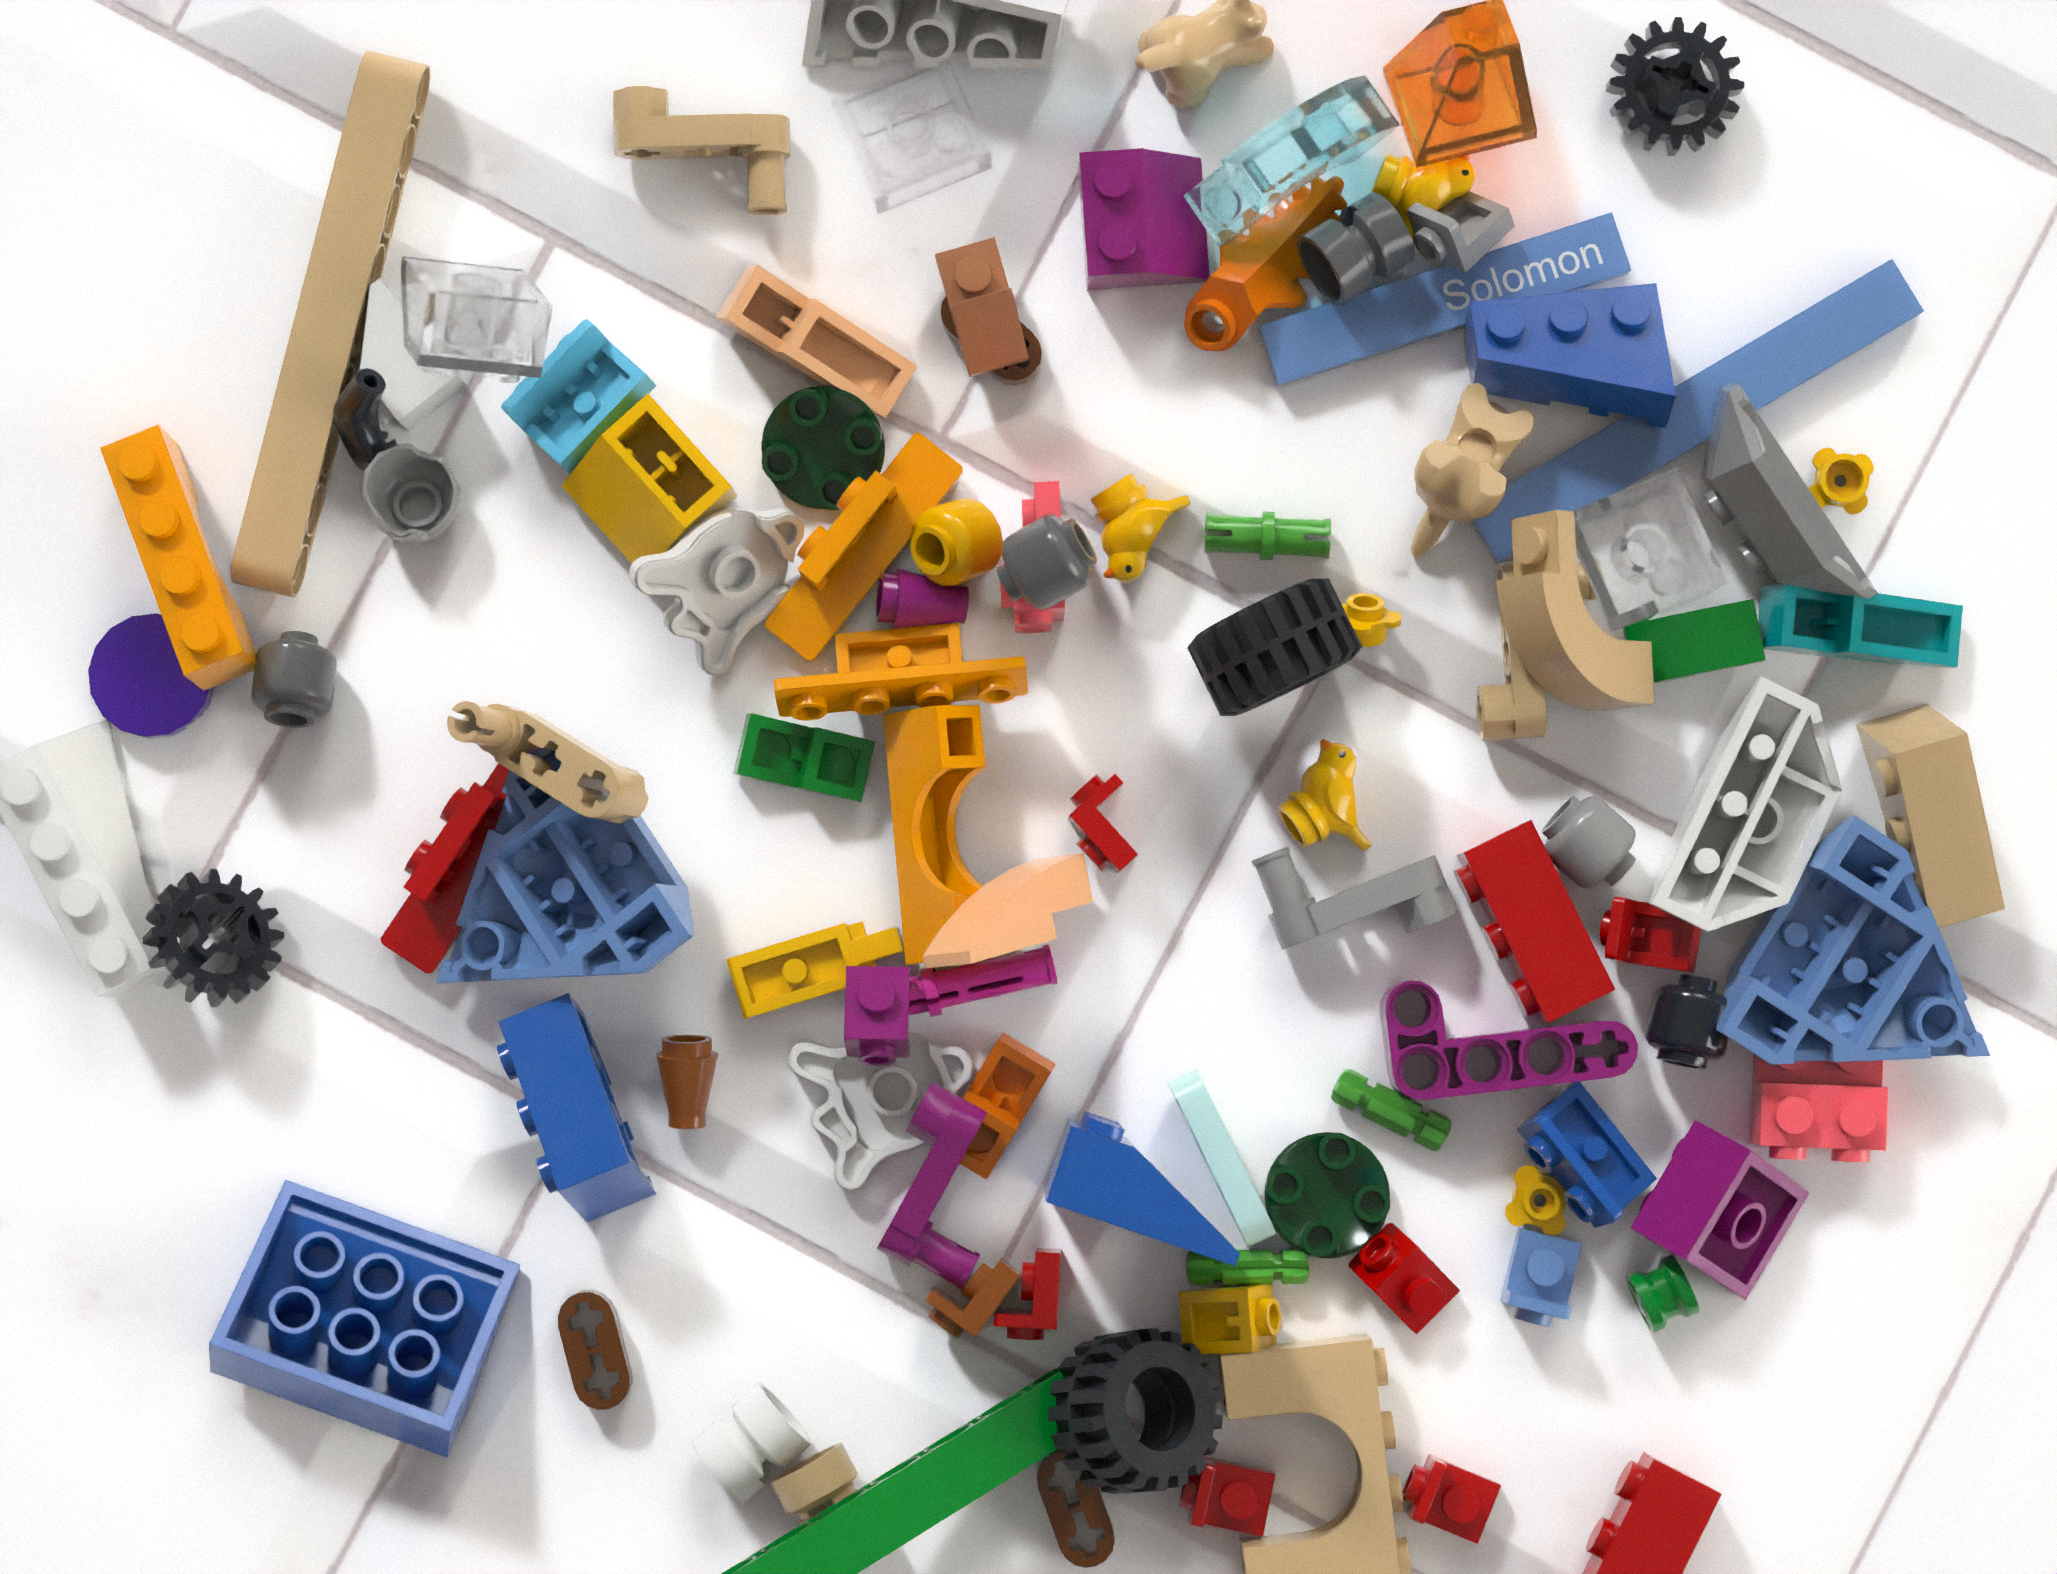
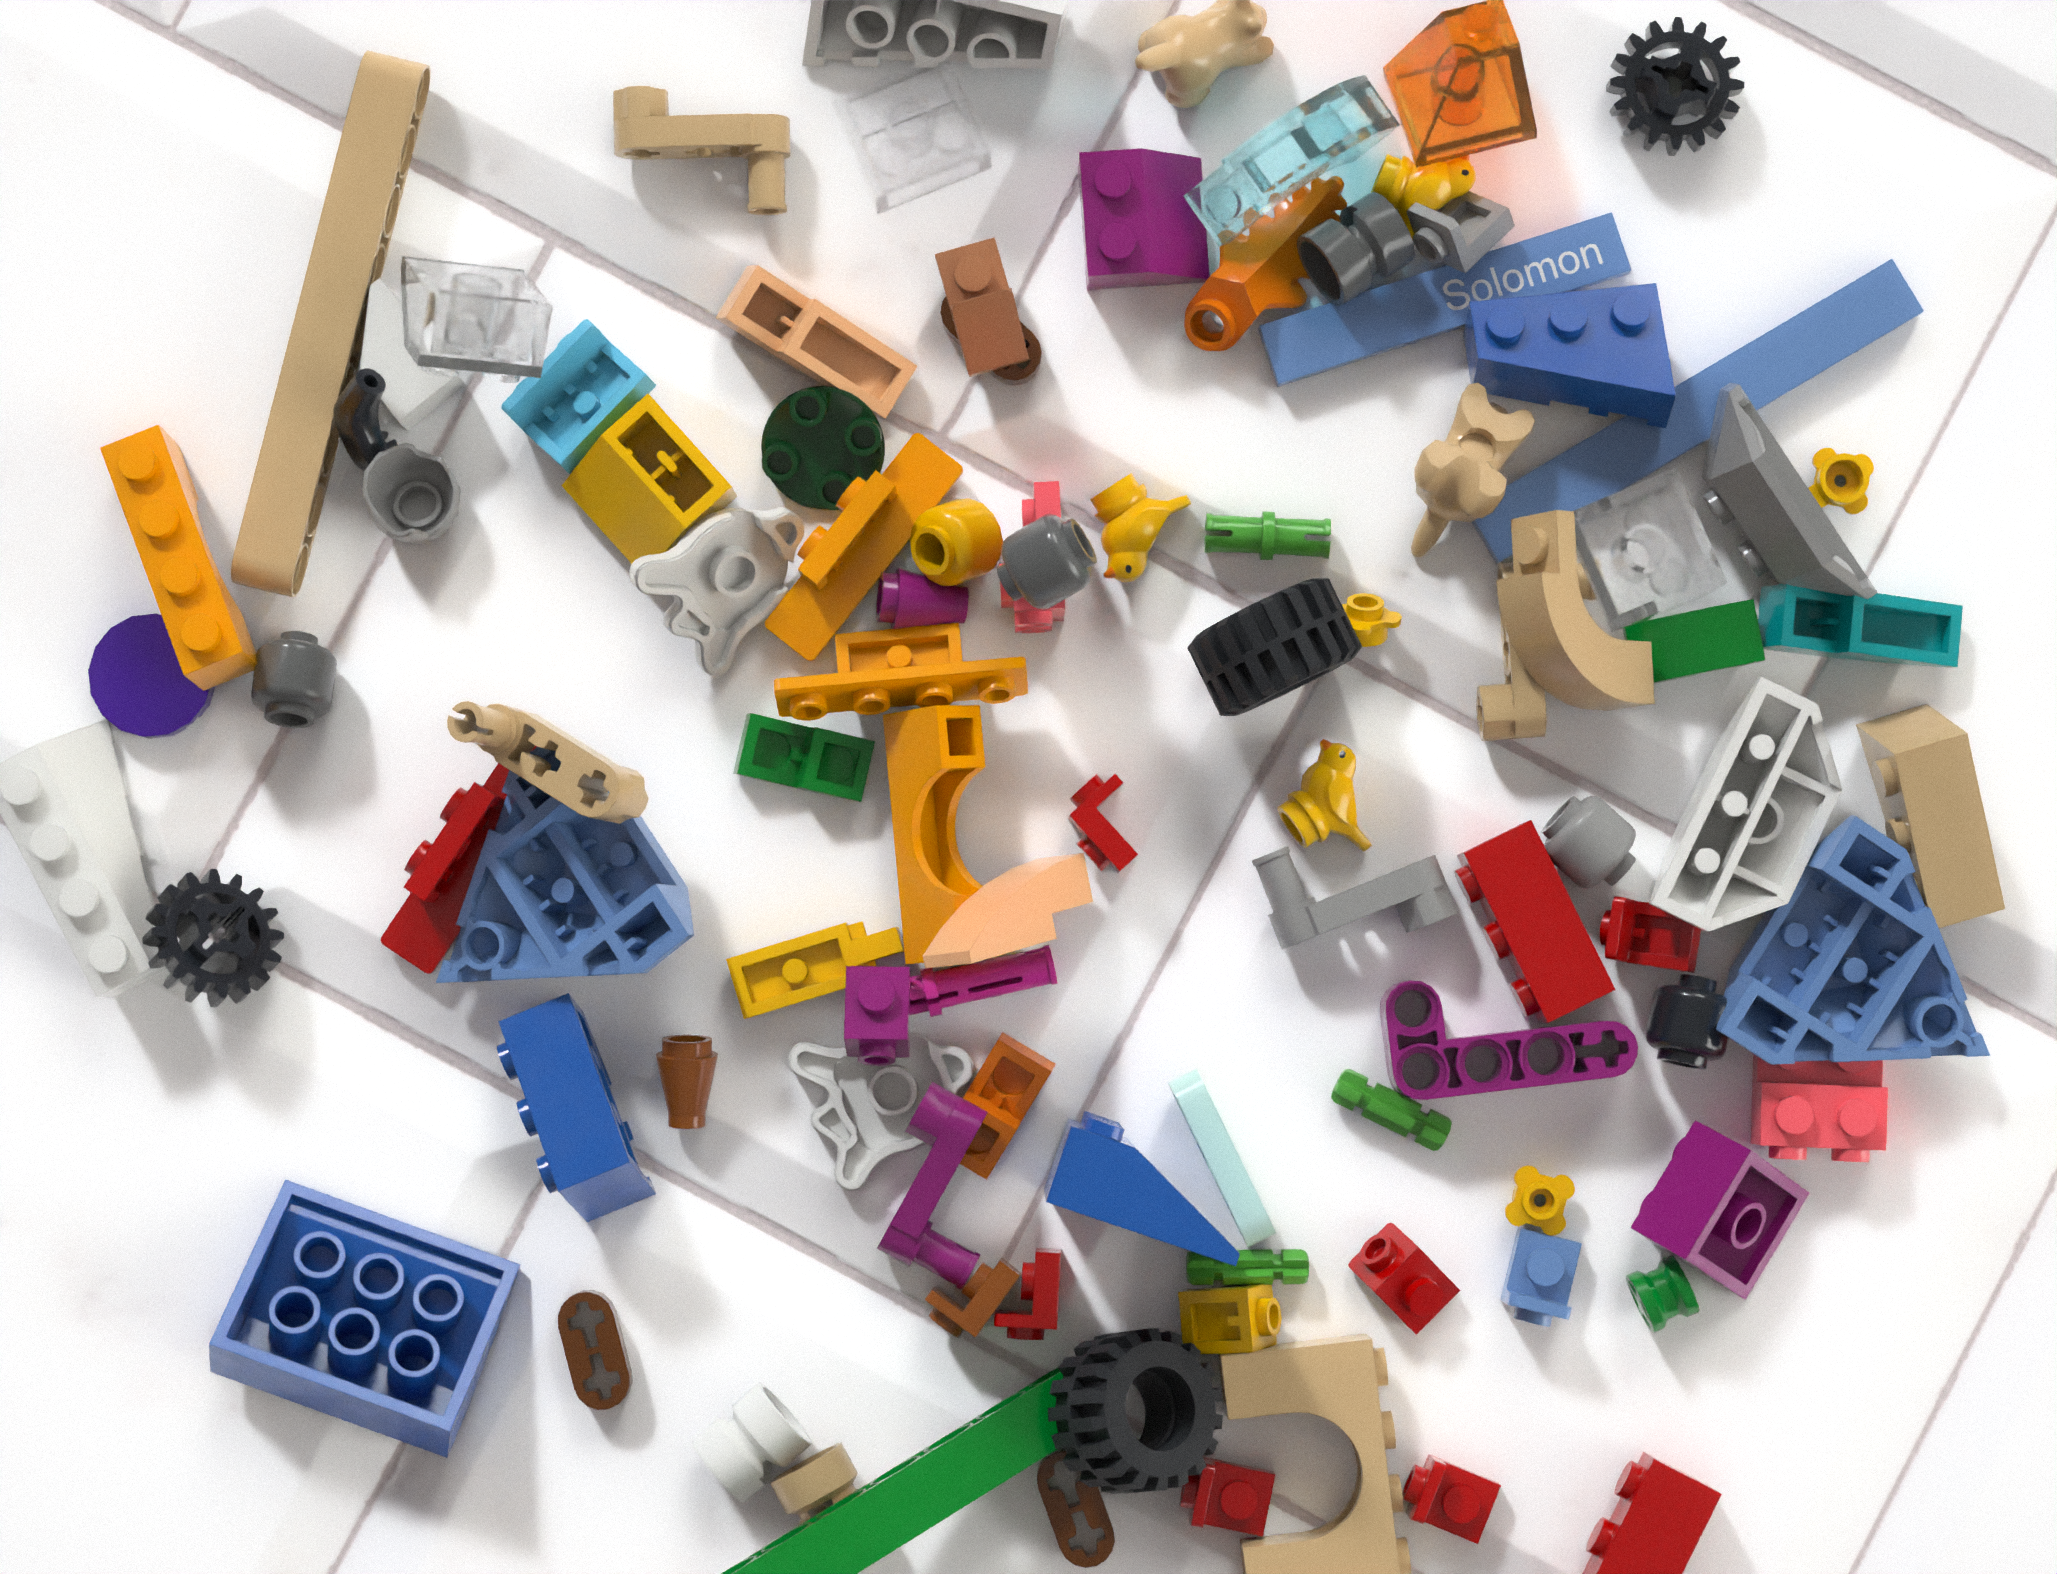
dark green dish [1264,1132,1390,1258] -> none
blue bracket [1516,1081,1657,1228] -> none

